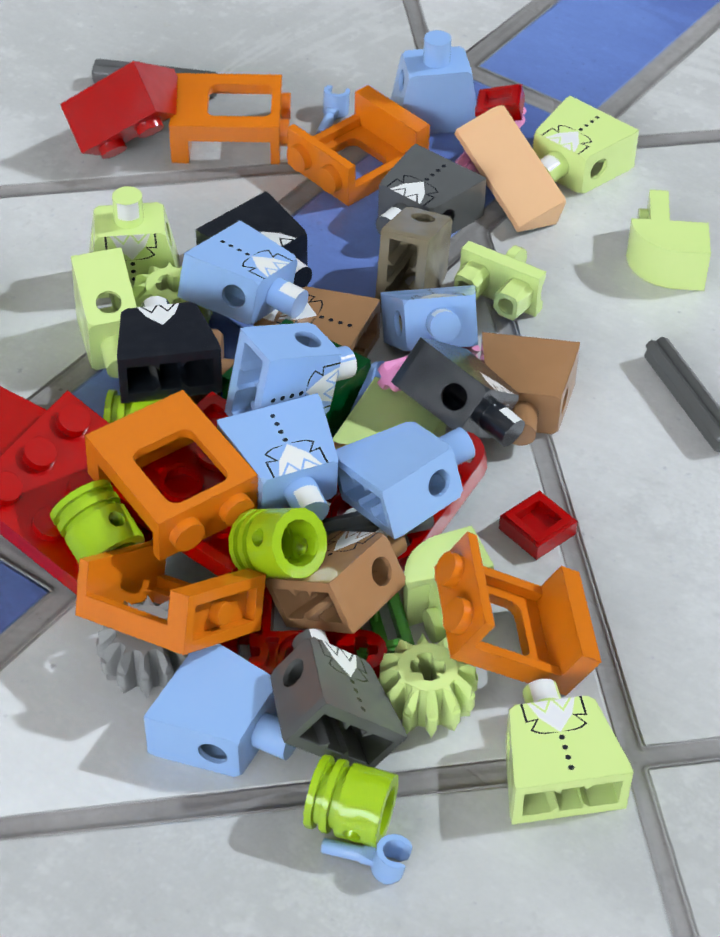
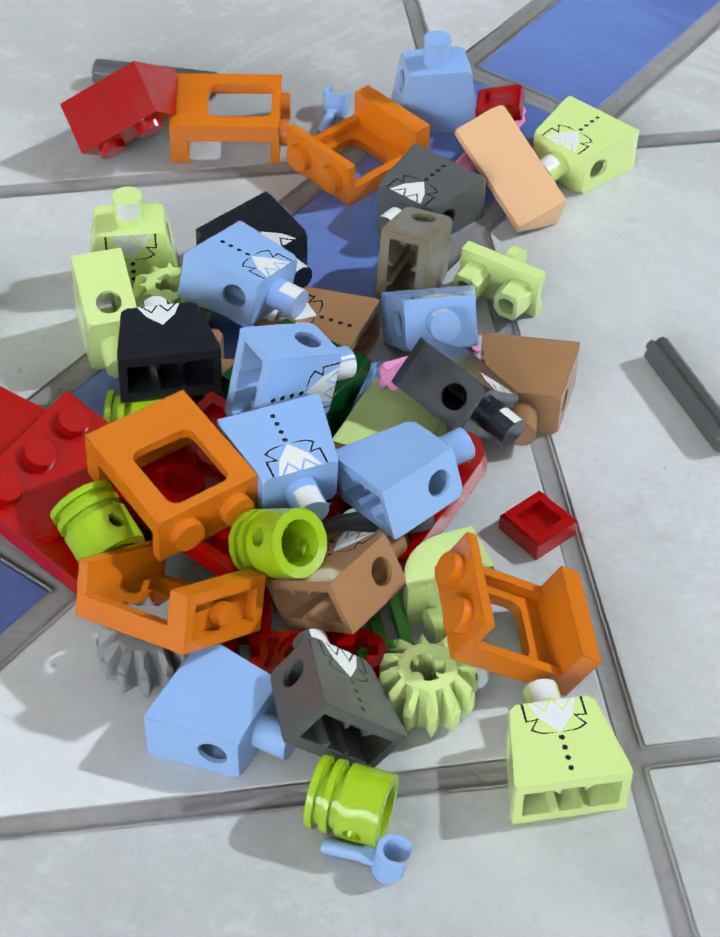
yellowish green brick [626,190,711,291] -> none

